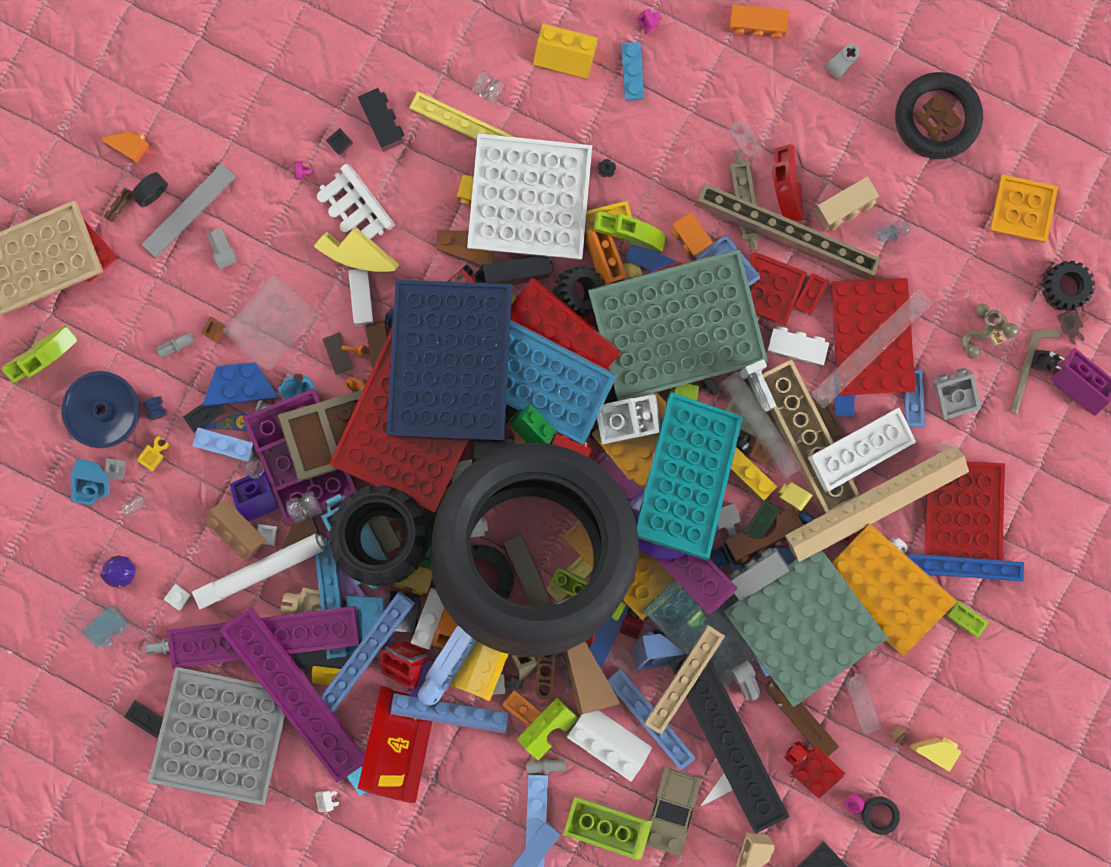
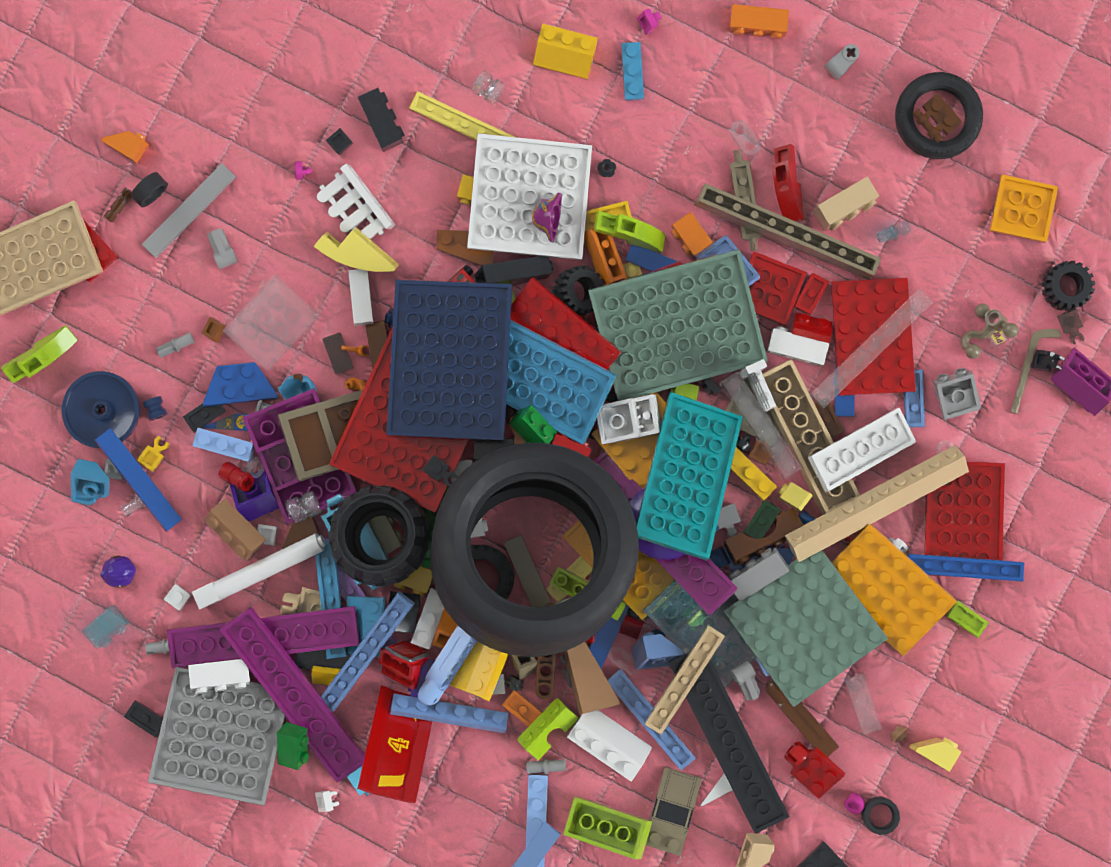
none -> blue tile [94,428,182,532]
none -> white brick [188,659,250,694]
none -> red piece [218,462,254,491]
none -> green brick [277,722,309,770]
none -> black plate [422,455,458,487]
none -> magenta hat [532,193,562,243]
none -> red plate [792,313,833,343]

